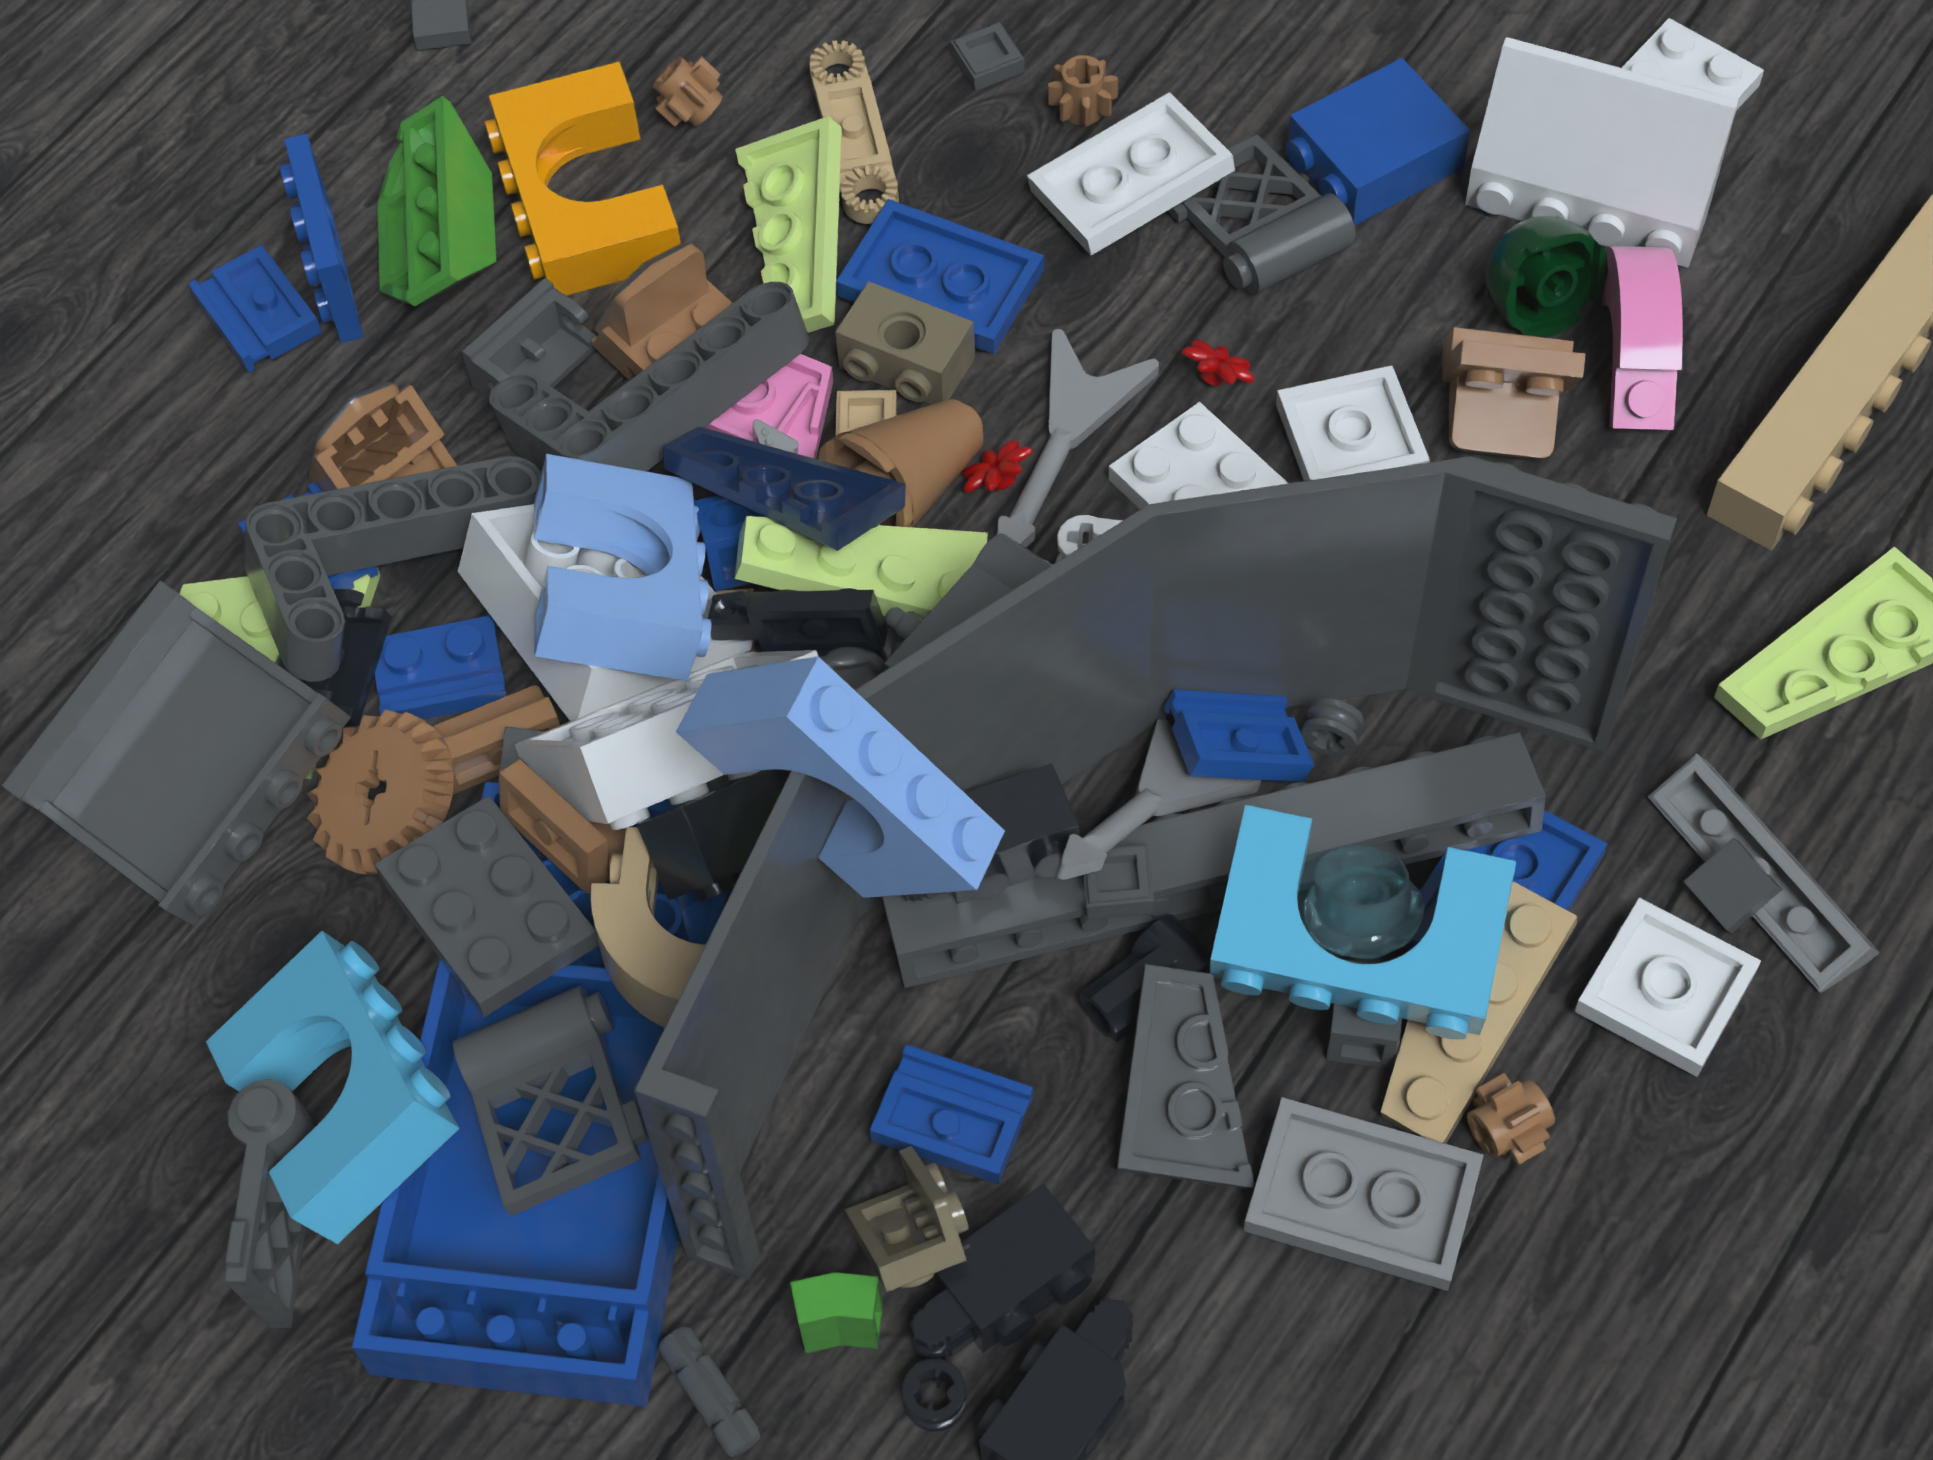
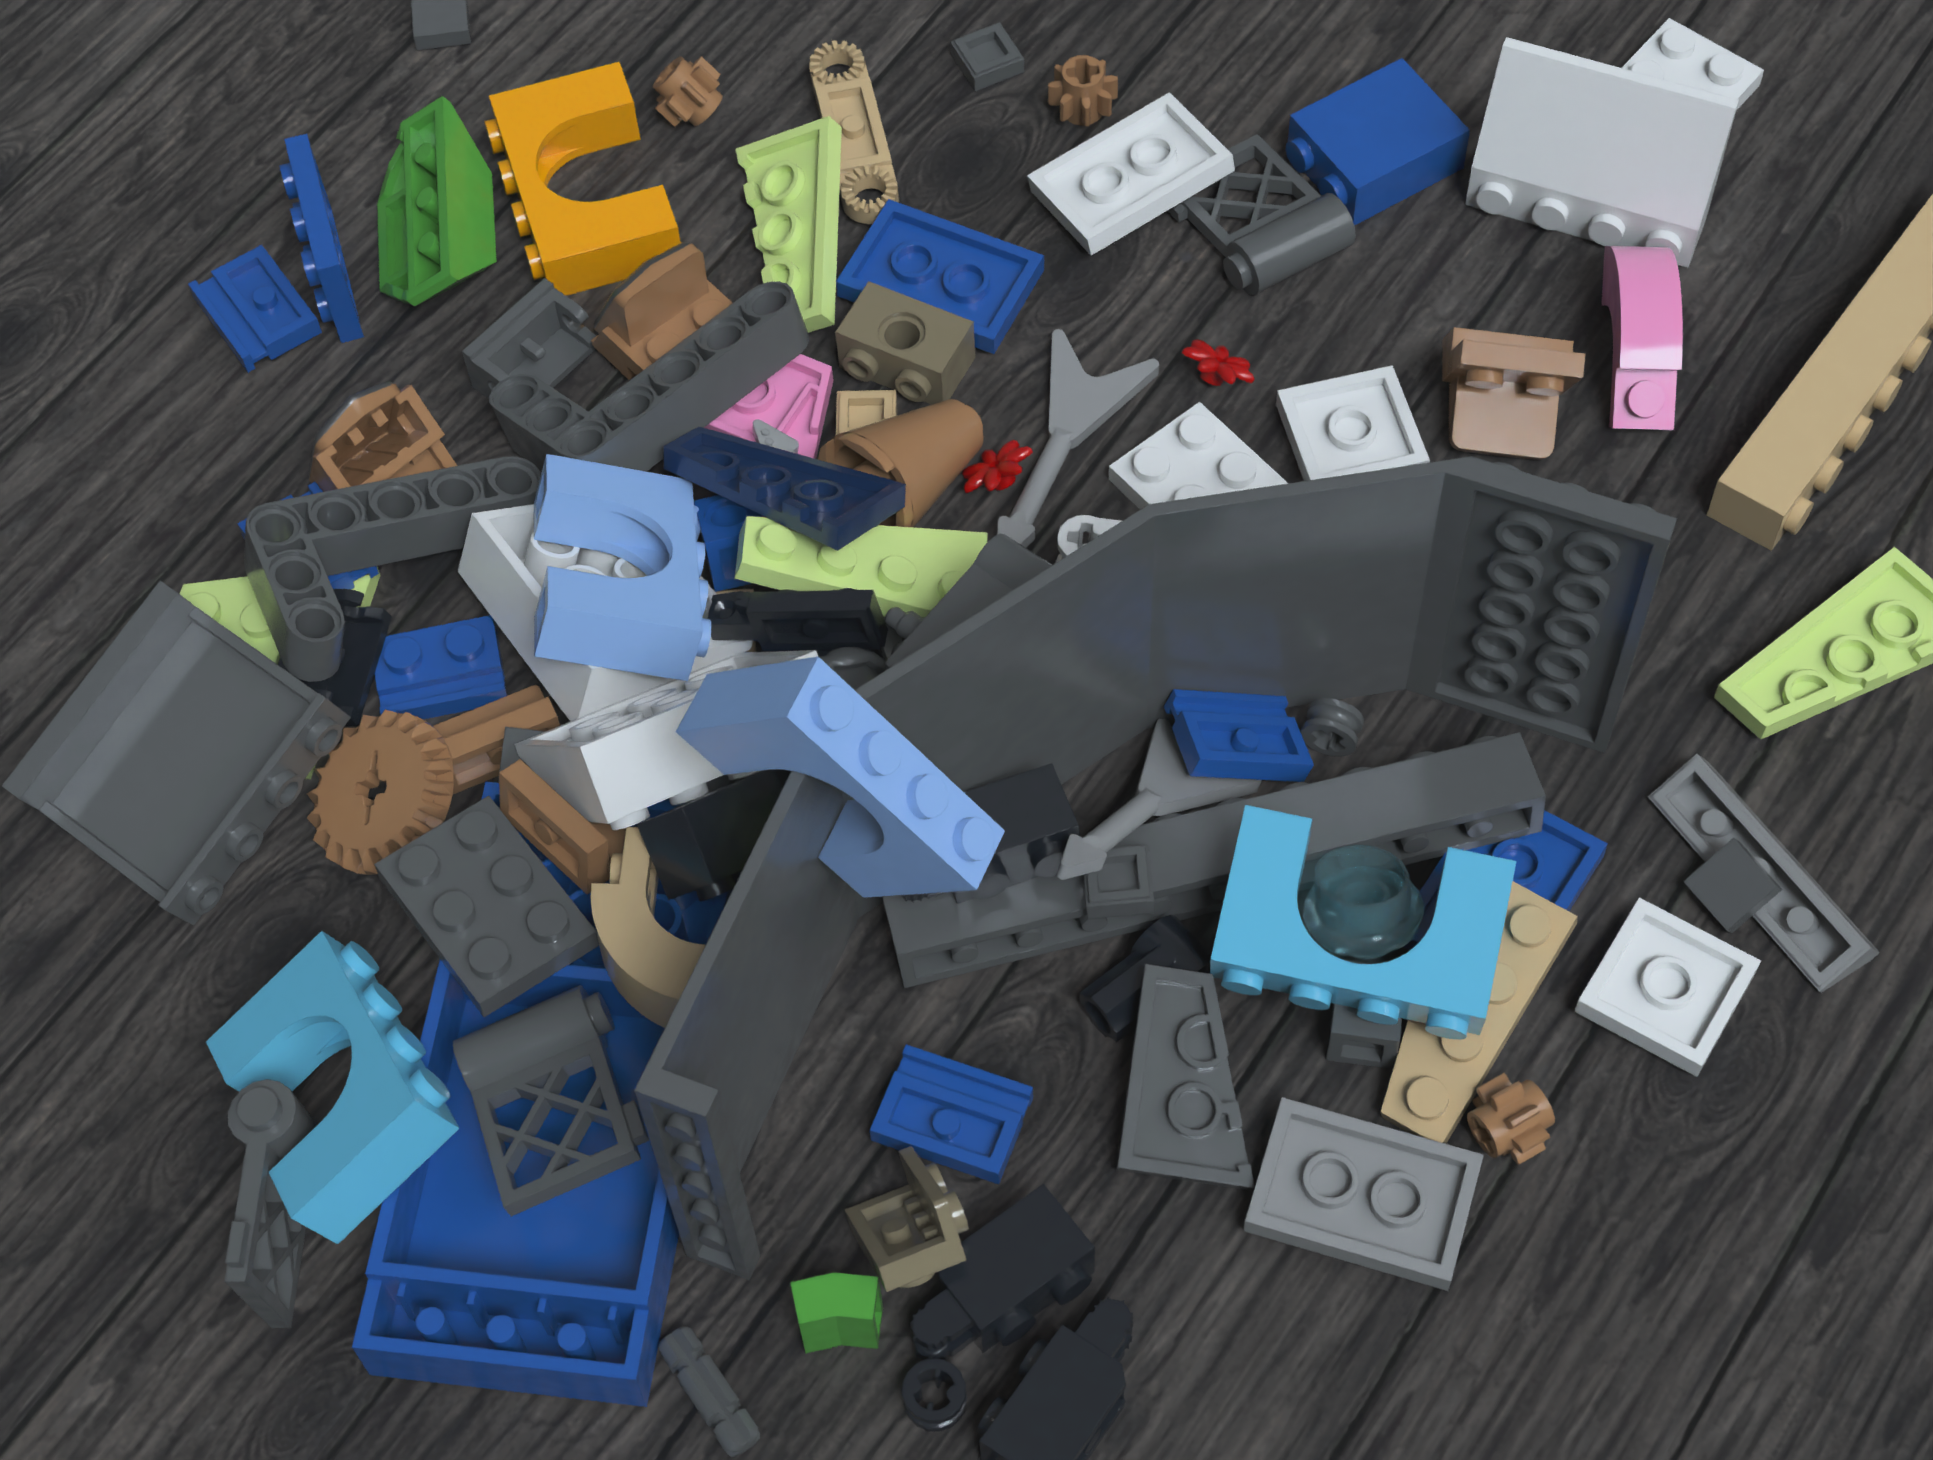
dark green cylinder [1485,216,1608,337] -> none

